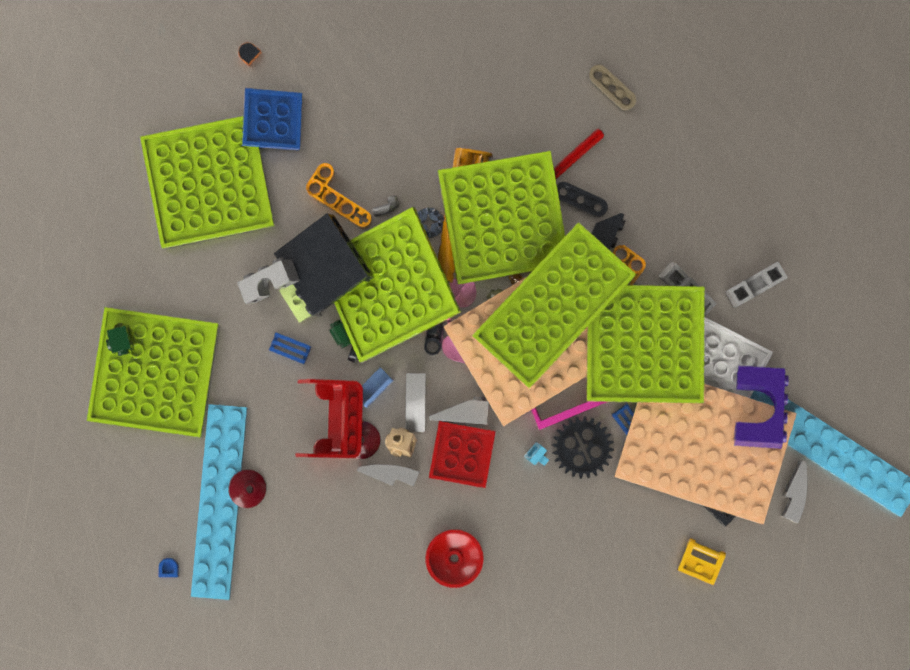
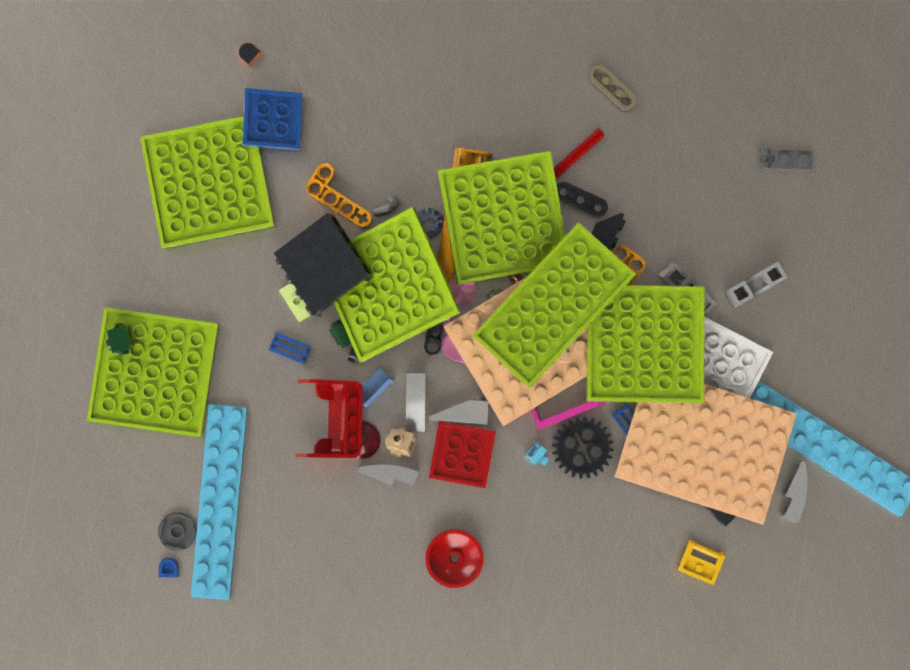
dark red dish [228,470,266,508] -> none
light grey arch [237,258,300,304] -> none
dark purple arch [734,366,789,449] -> none
none -> dark grey tile [158,513,197,551]
none -> dark grey plate [759,149,813,171]

